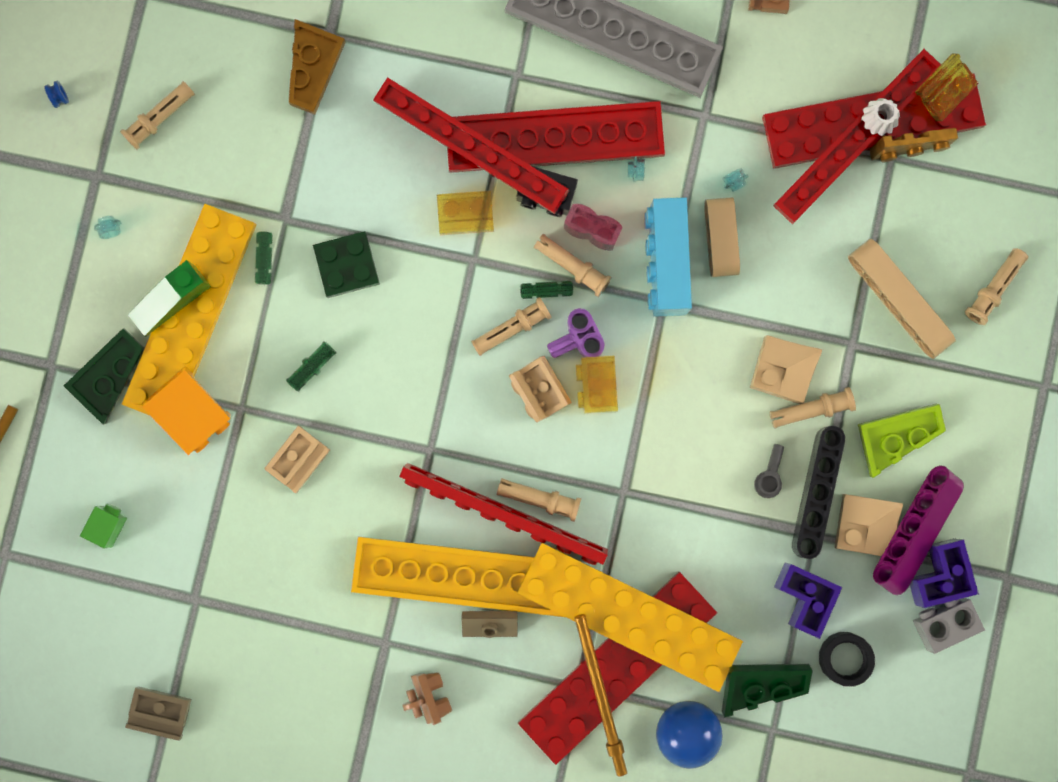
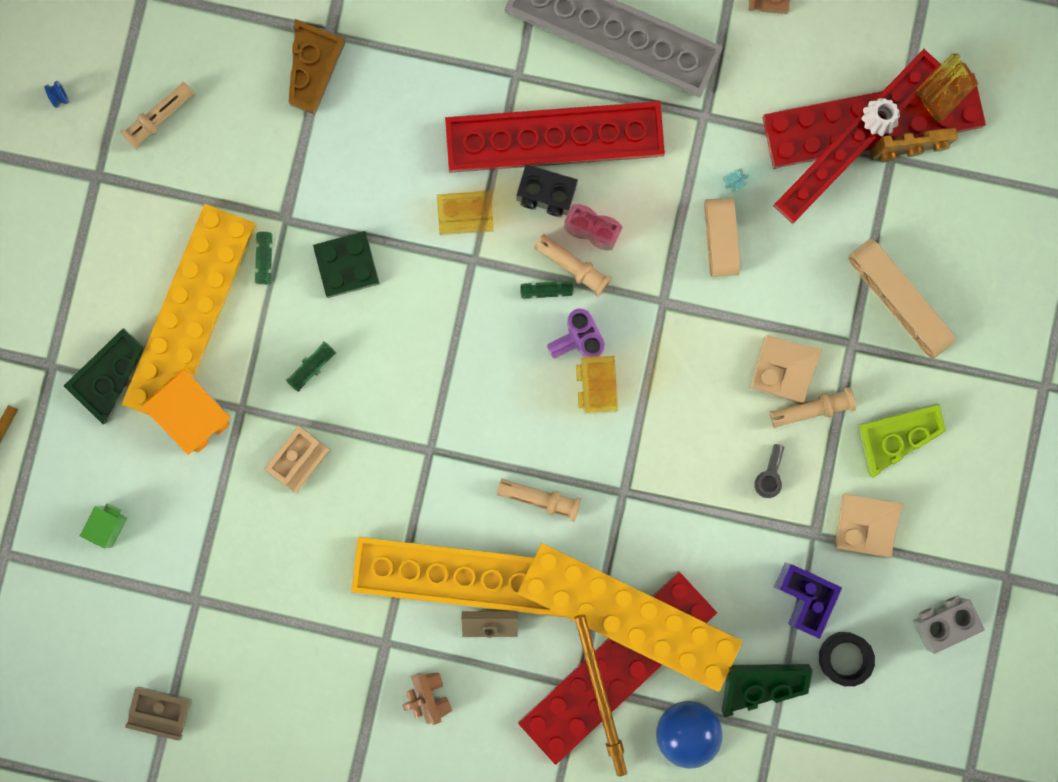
clear light blue plate [94,216,121,239] -> none
slope [128,260,211,337] -> none
red plate [373,77,569,214] -> none
red plate [399,463,608,565] -> none
tan pin [471,297,552,356] -> none
tan bracket [509,356,572,422] -> none
clear light blue plate [628,156,645,183] -> none
medium azure piece [644,198,692,317] -> none
black beam [792,426,845,559] -> none
magenta beam [873,465,964,595] -> none
dark purple brick [910,538,979,608] -> none
tan pin [965,248,1029,325] -> none

